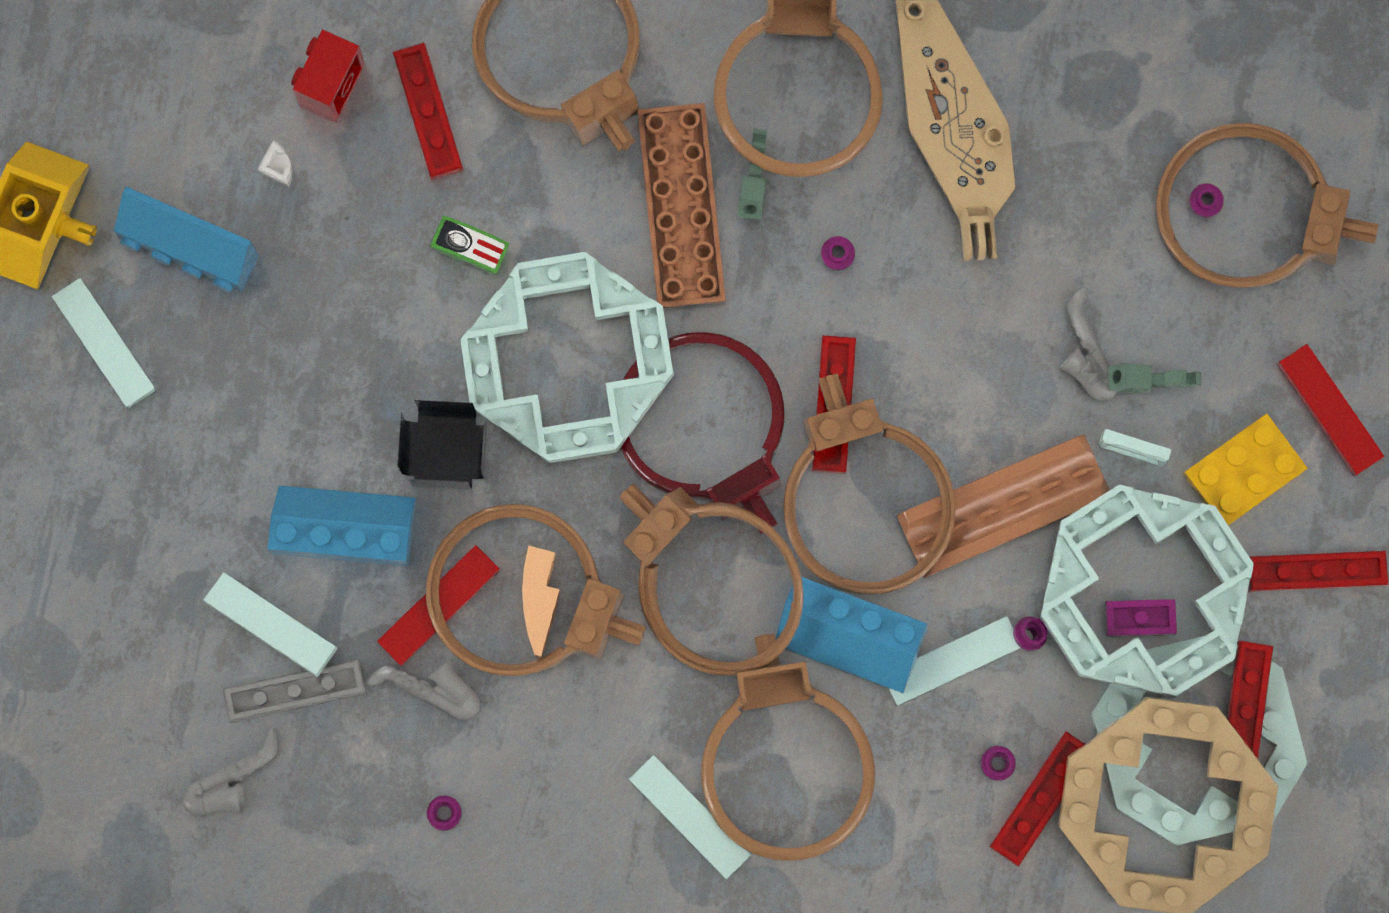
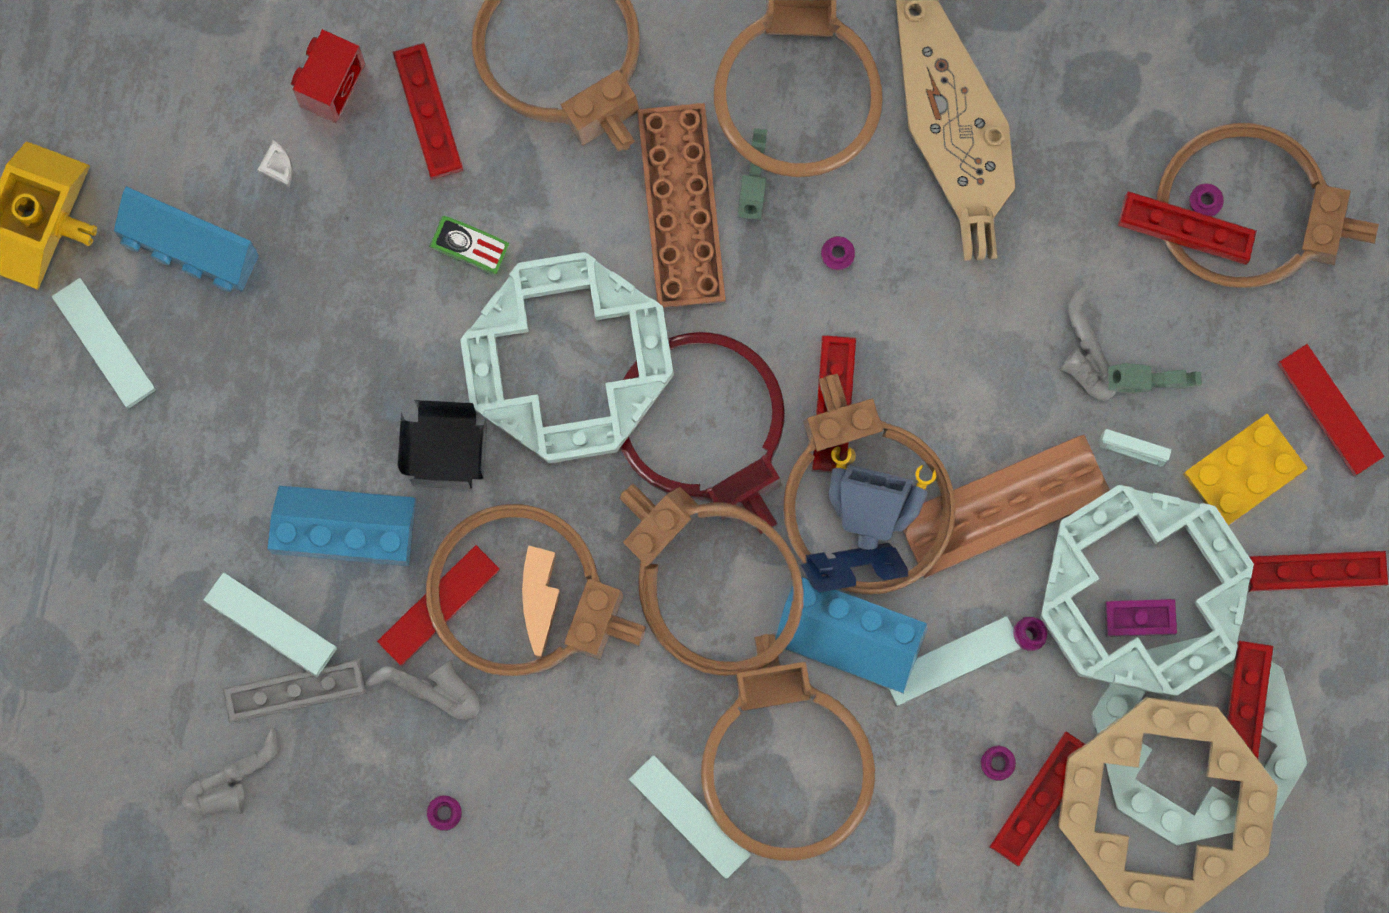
none -> dark blue piece [800,543,908,593]
none -> sand blue torso [828,446,937,550]
none -> red tile [1118,191,1257,265]

